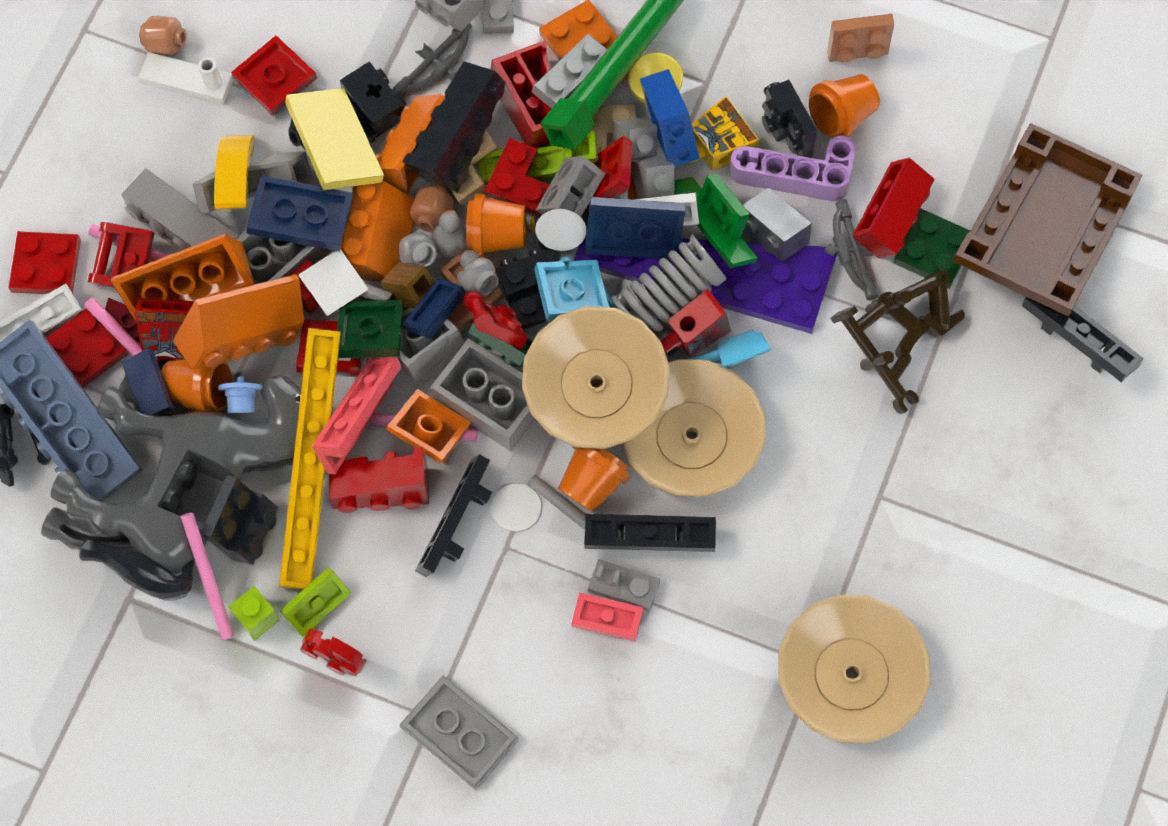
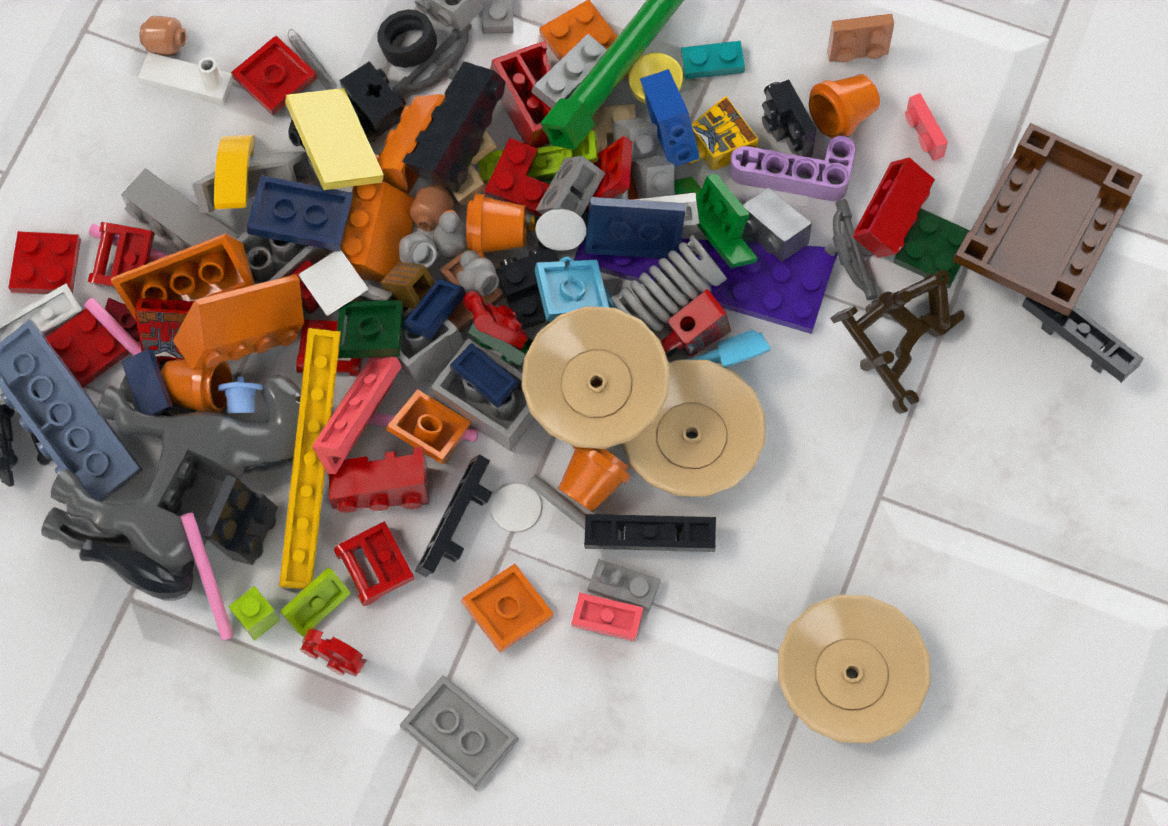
none -> light grey piece [288,29,337,90]
none -> red plate [333,521,415,606]
none -> black tyre [377,9,437,68]
none -> dark blue tile [450,343,519,408]
none -> orange plate [461,564,554,653]
none -> teal plate [681,40,745,79]
none -> coral plate [905,93,948,161]

